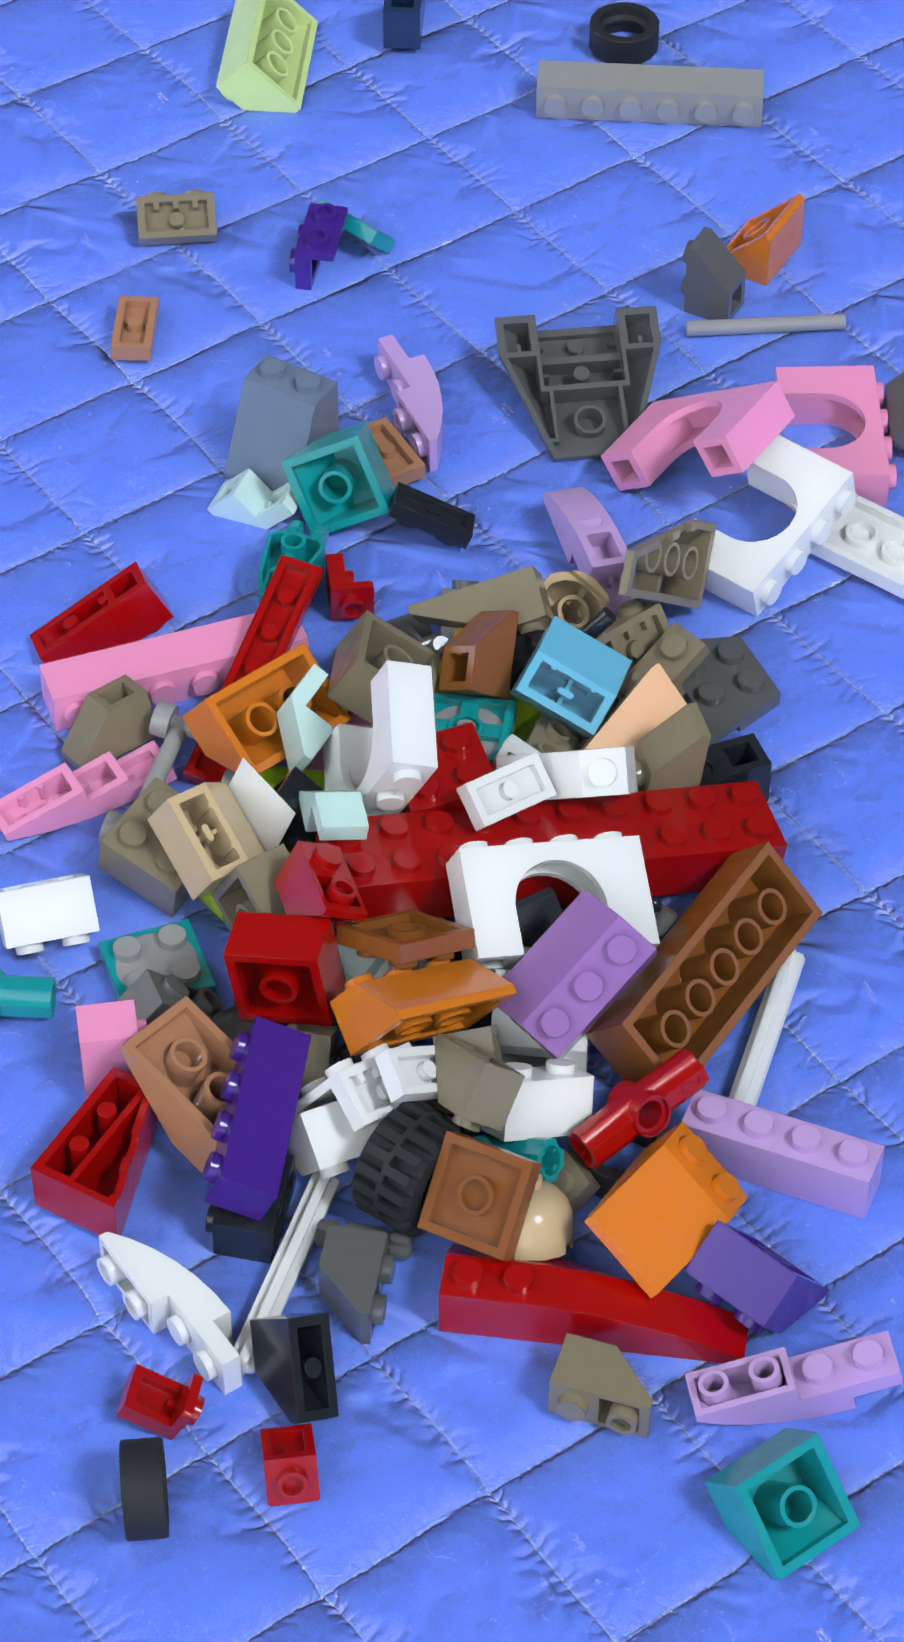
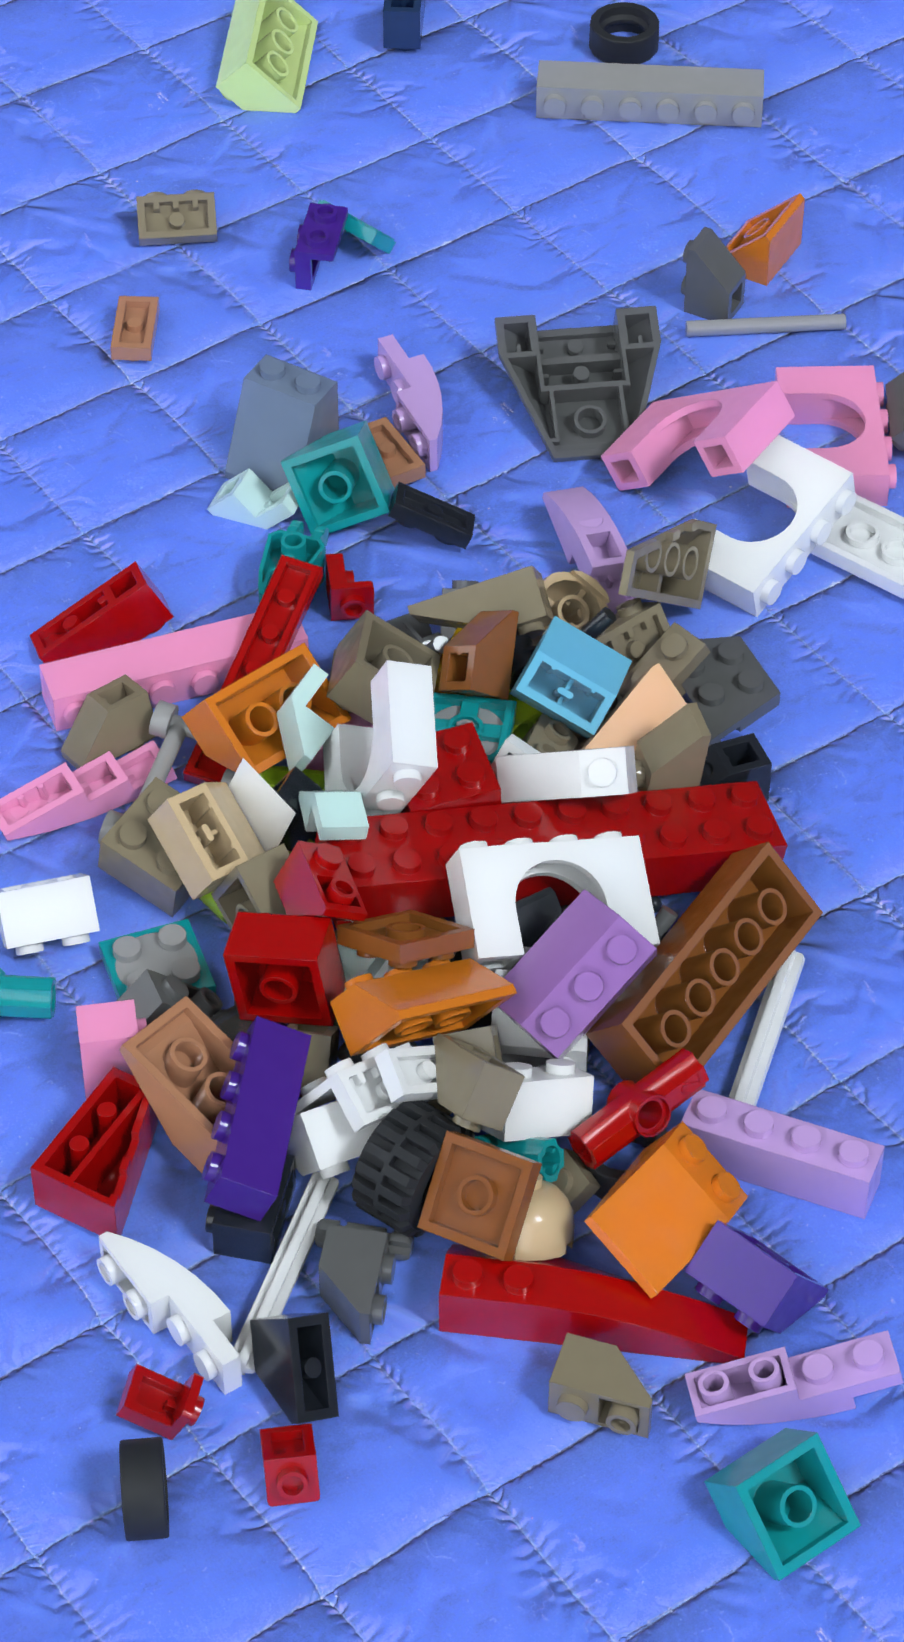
white plate [456,752,557,831] -> none

